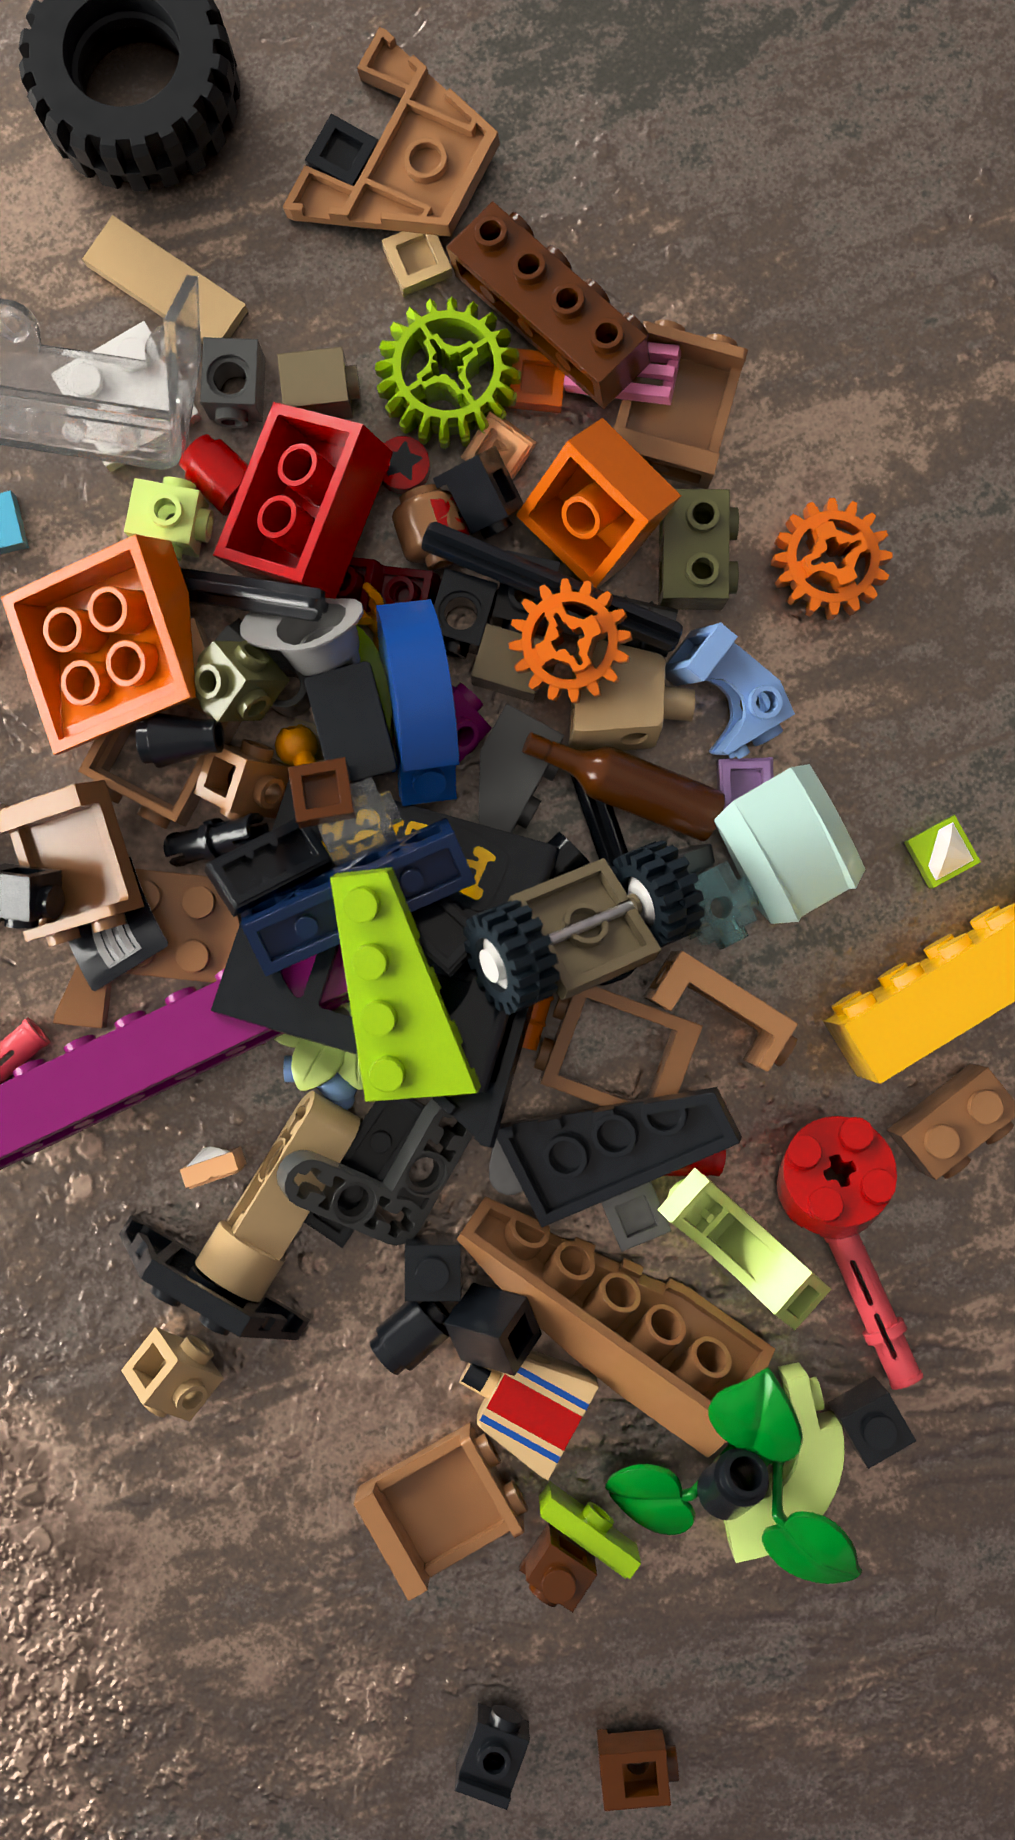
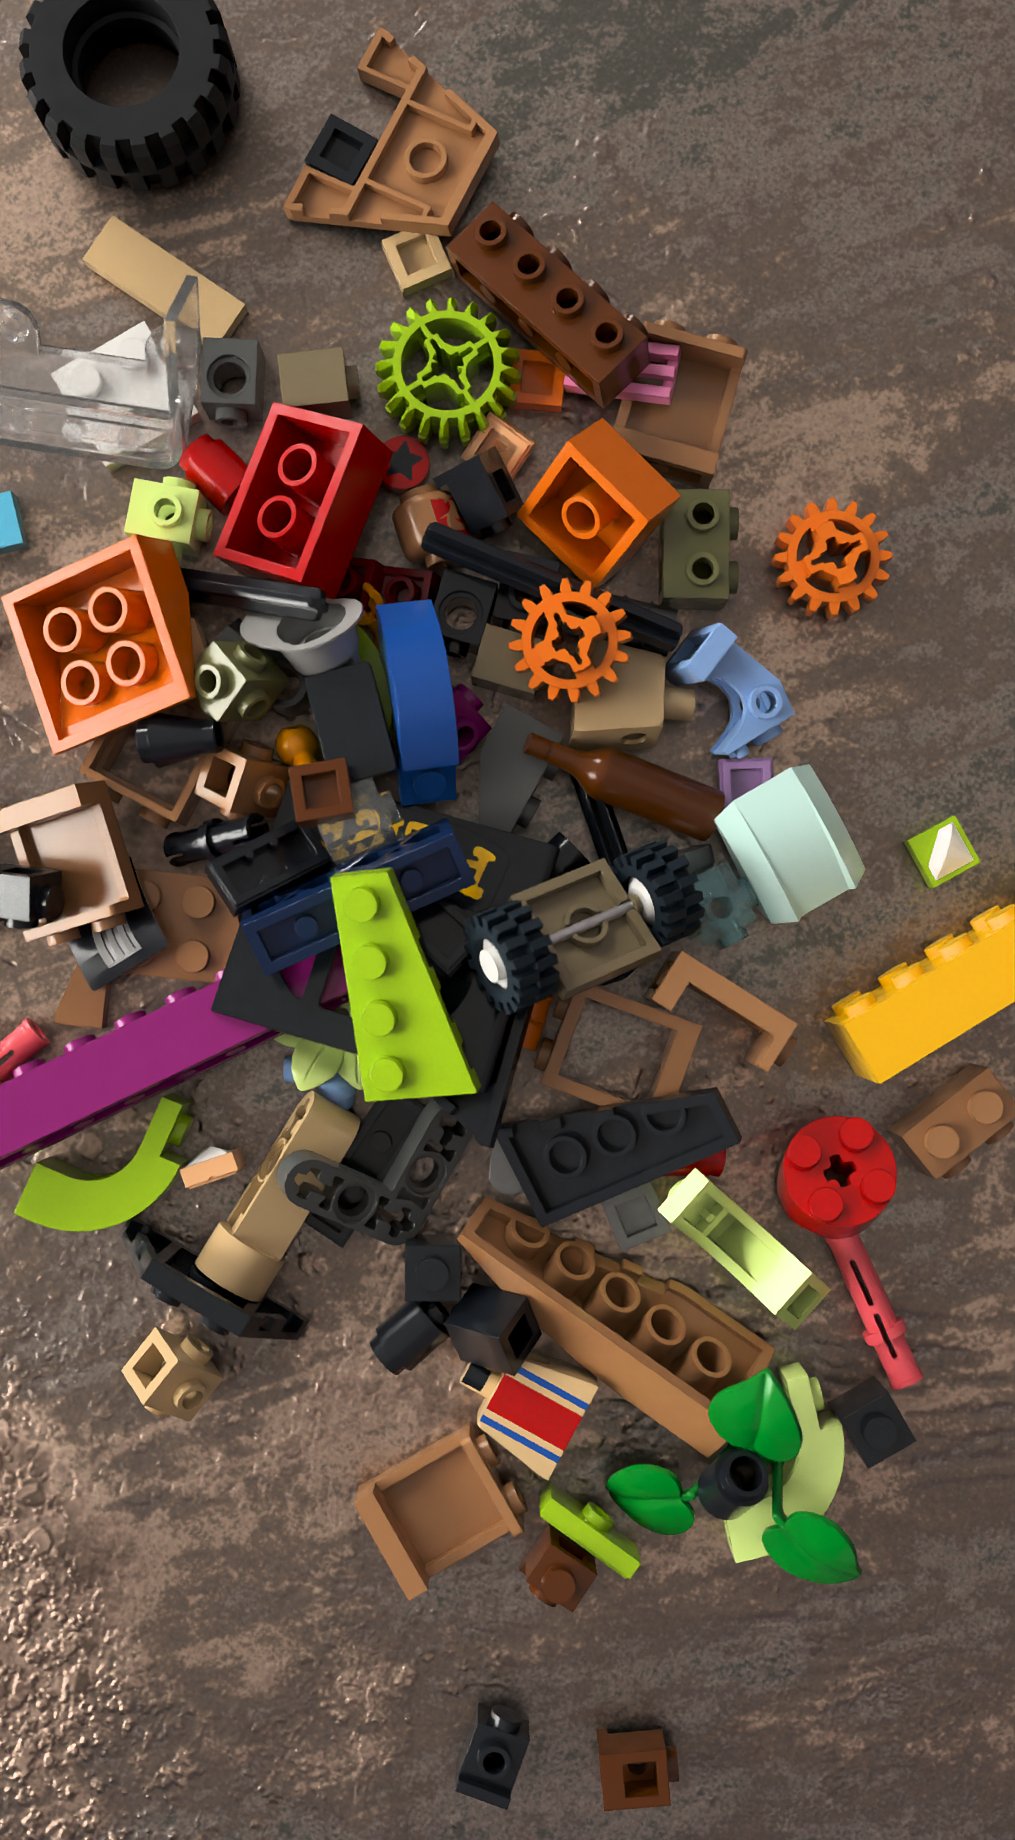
none -> lime arch [14,1092,194,1232]

